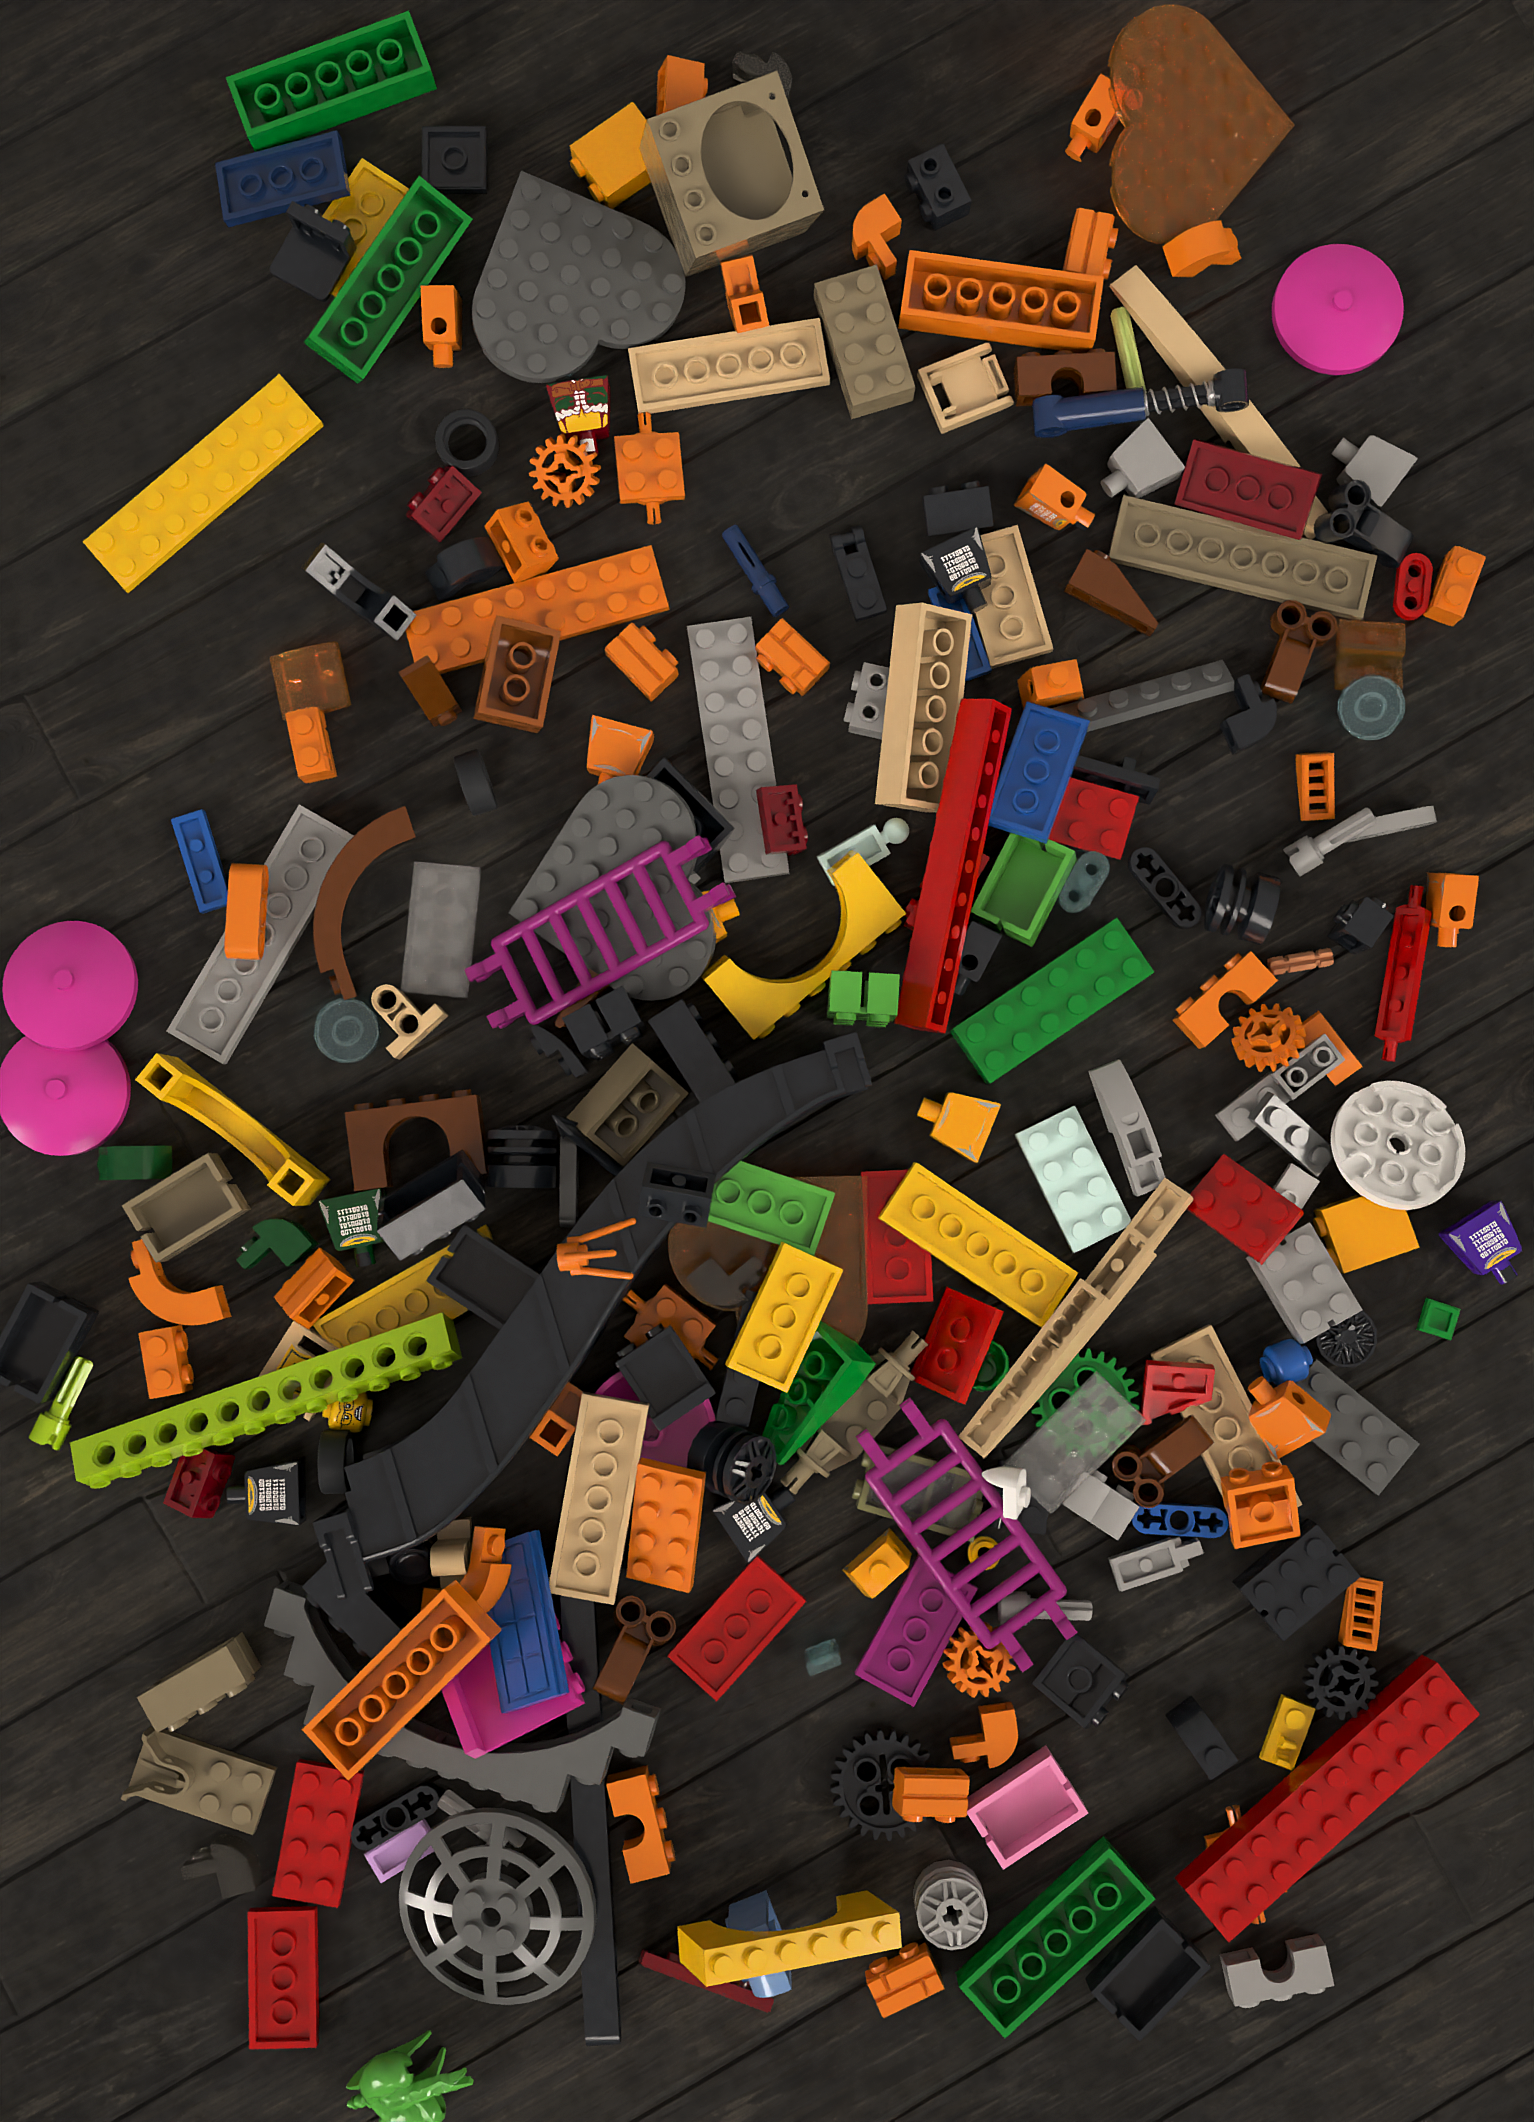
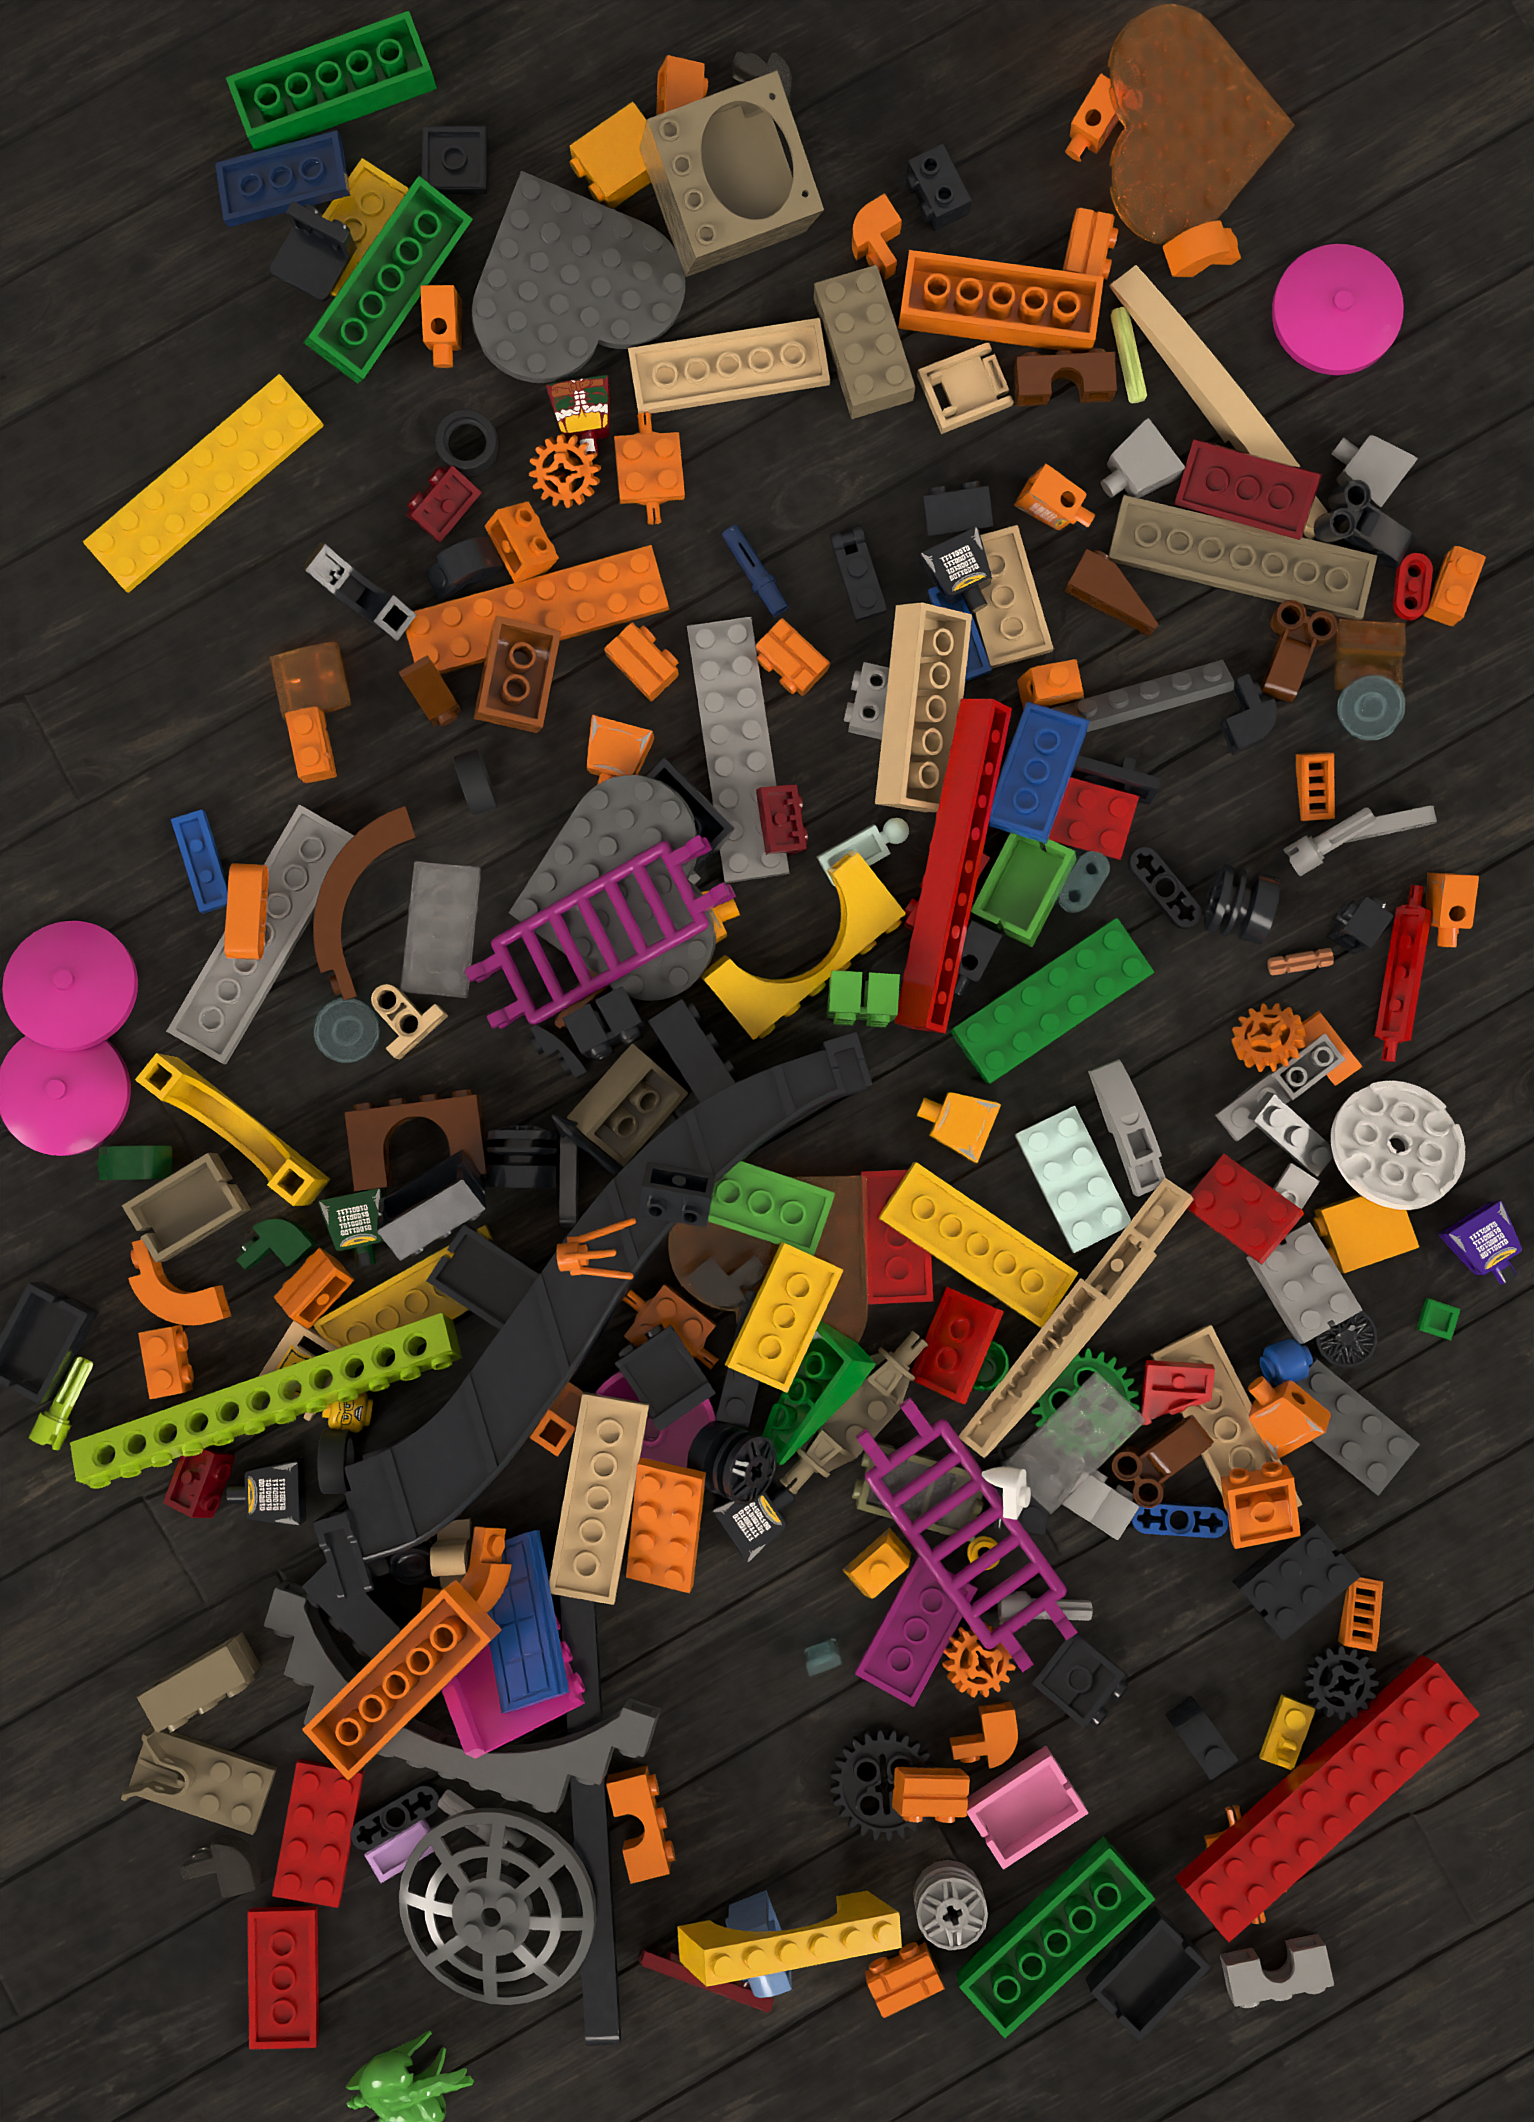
reddish brown piece [592,1596,676,1705] -> none
red plate [667,1555,806,1702] -> none
orange brick [720,254,769,333] -> none
piece [1032,368,1249,438] -> none
light grey hinge [1108,1536,1204,1591] -> none
orange arch [1173,951,1278,1049] -> none

